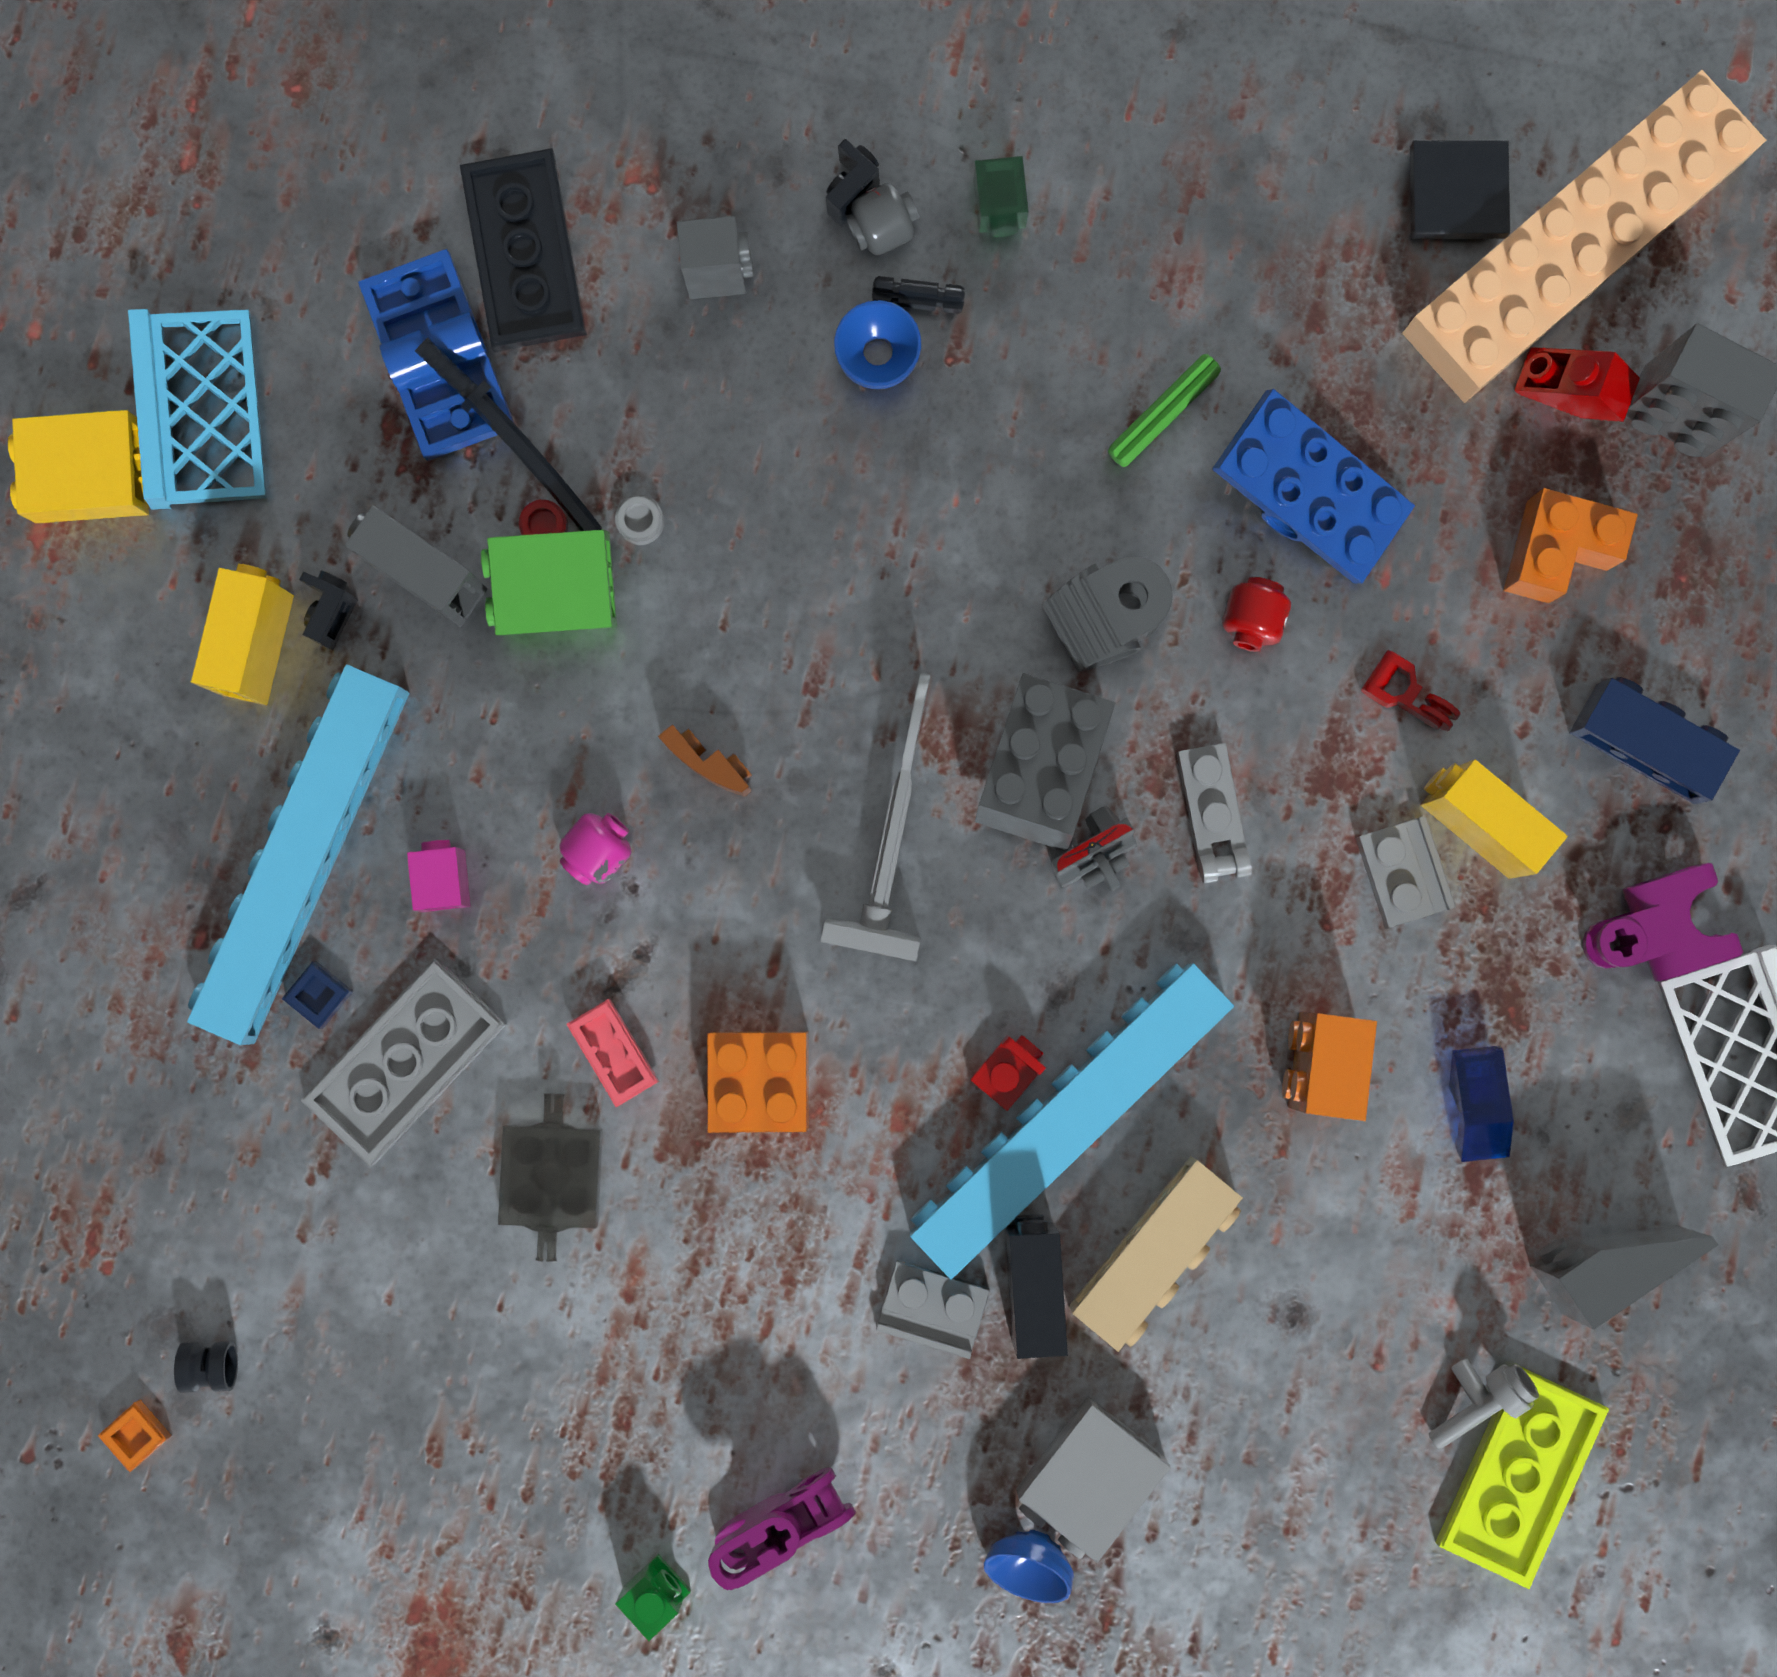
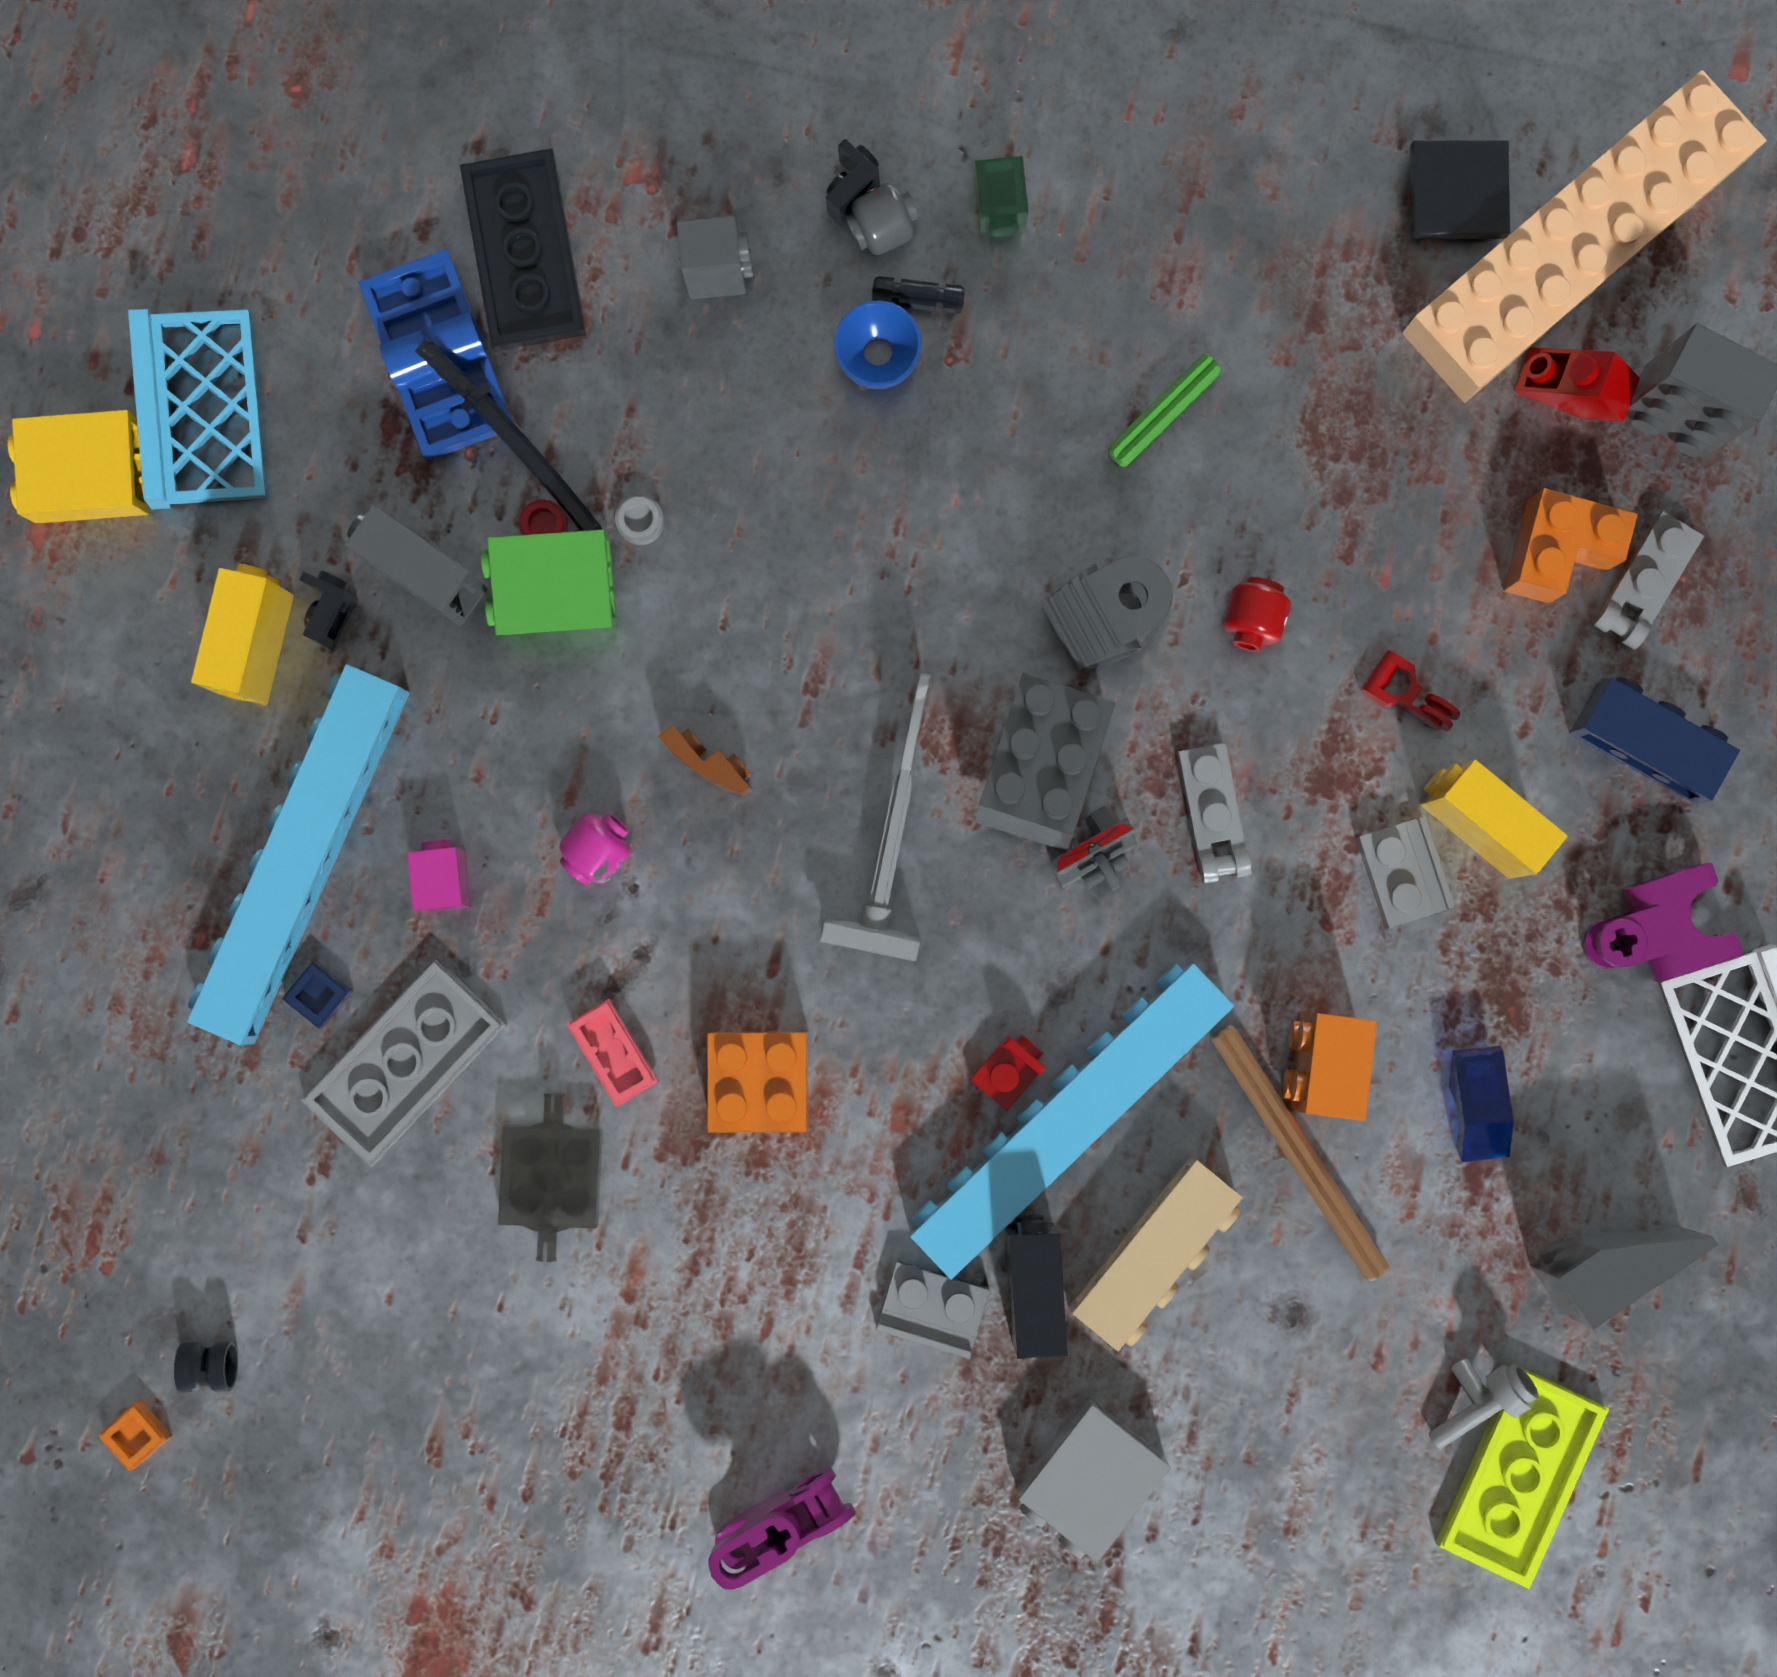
green brick [615,1554,691,1641] -> none
blue piece [984,1529,1074,1603] -> none
blue plate [1212,389,1415,584] -> none
none -> medium nougat axle [1211,1025,1389,1281]
none -> light grey plate [1593,511,1704,650]

